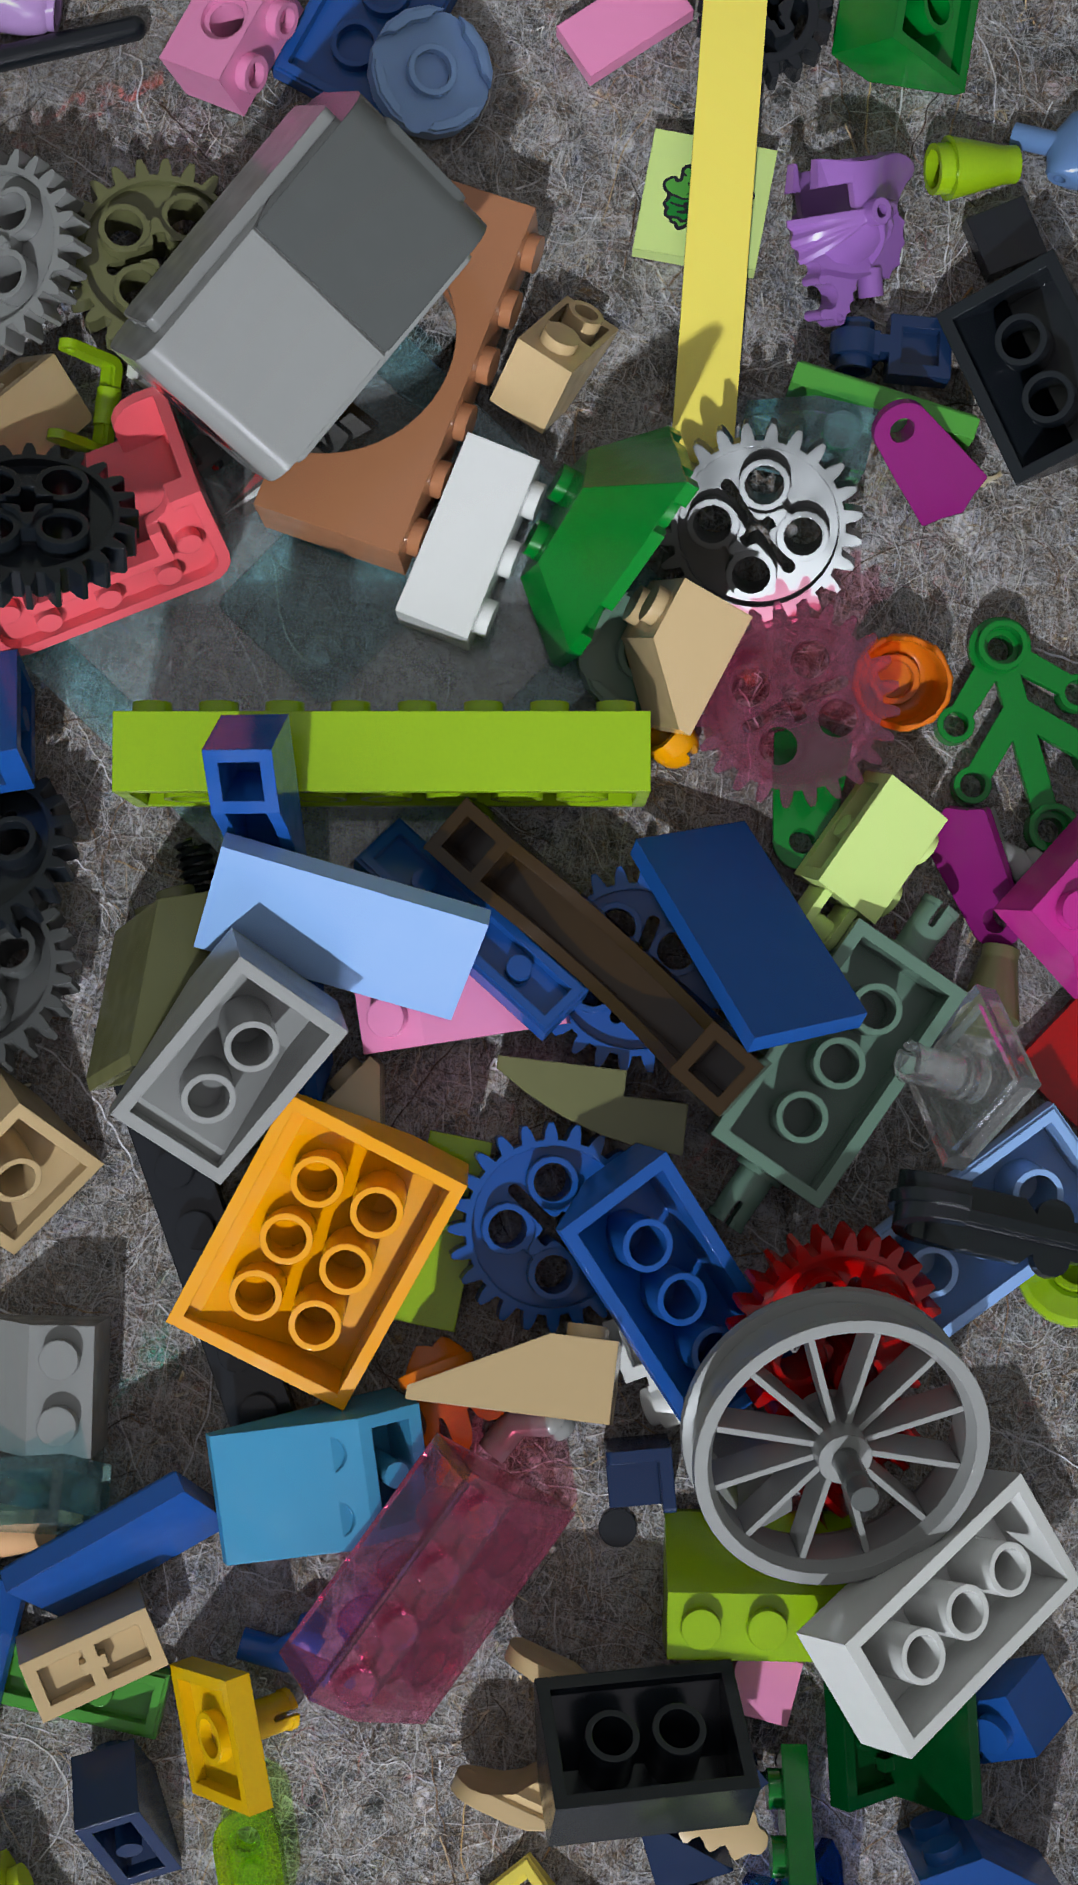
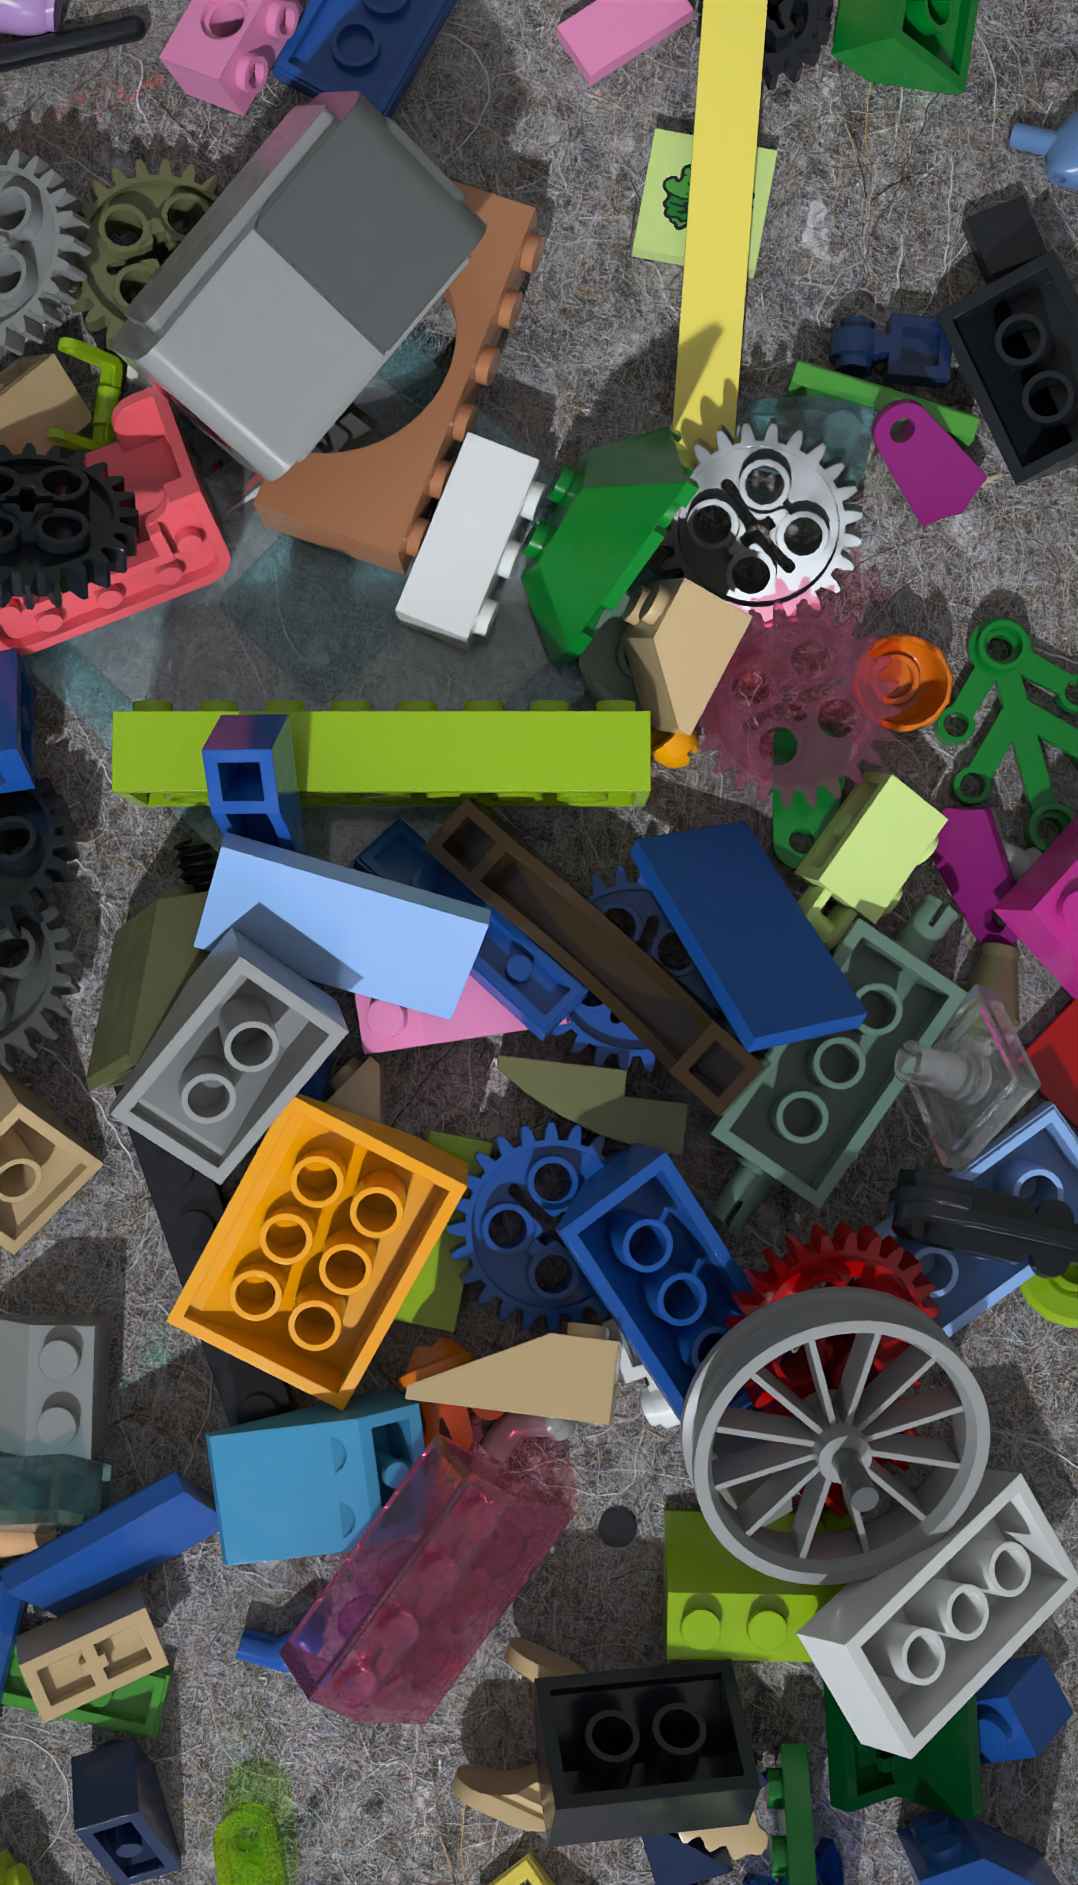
yellow tile [169,1656,300,1817] -> none
light blue tile [367,5,493,141] -> none
tan slope [489,296,619,434] -> none
dark blue panel [603,1433,677,1514] -> none
bright pink tile [733,1661,803,1727] -> none
medium lavender helmet [784,151,914,327] -> none
lime cone [923,135,1022,201] -> none

